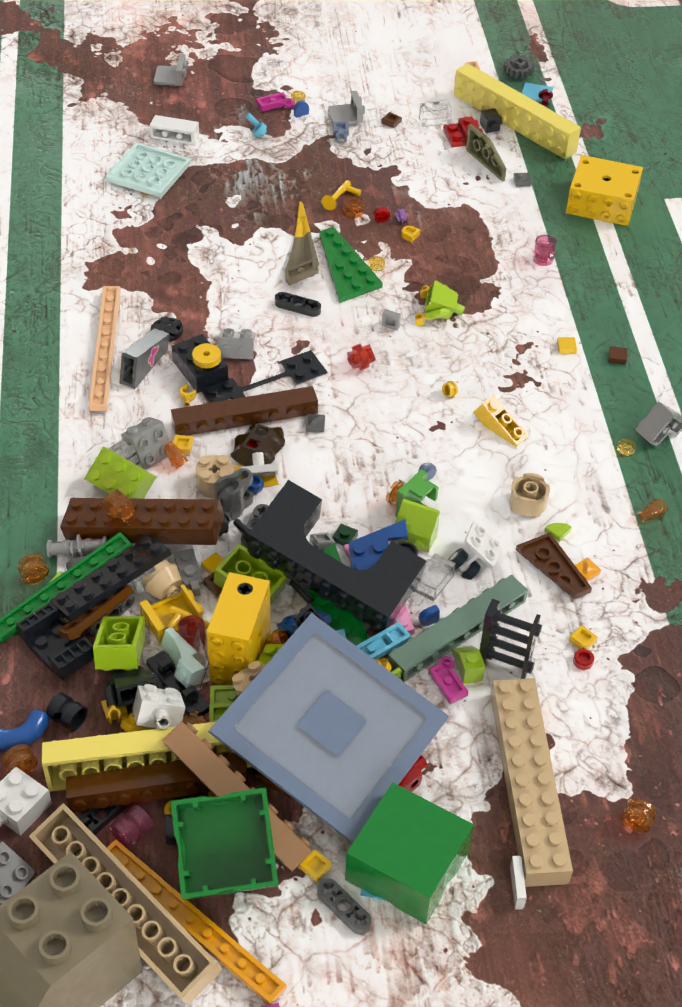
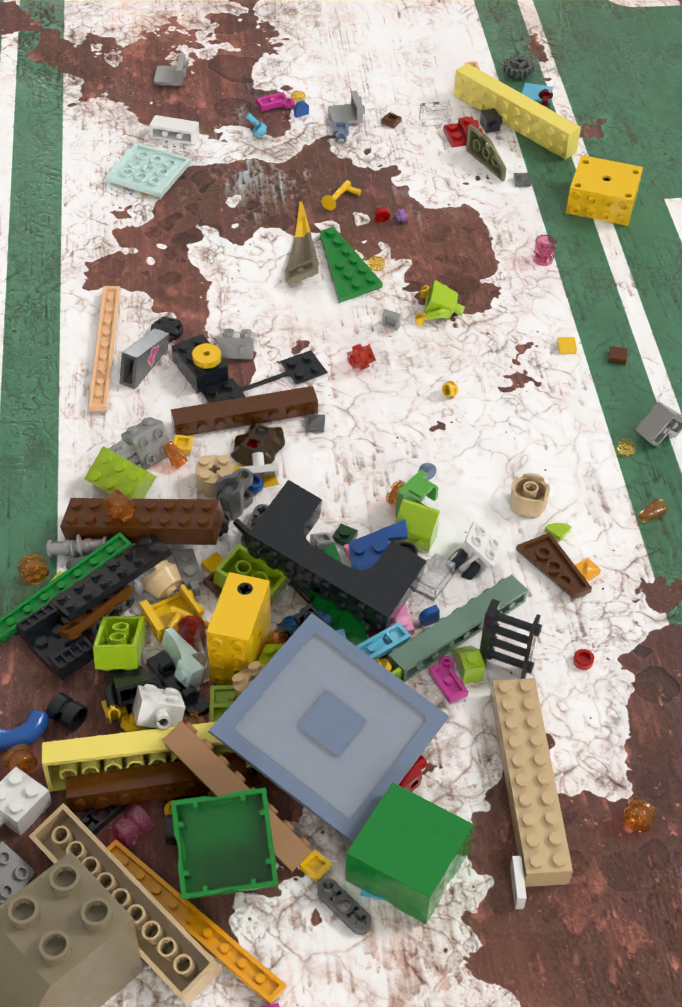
yellow piece [180,384,196,407] -> none
black beam [275,292,321,317] -> none
clear orange wheel [342,195,365,218] -> none
yellow tile [401,226,421,243] -> none
yellow slope [473,394,528,447] -> none
yellow tile [568,625,598,649] -> none

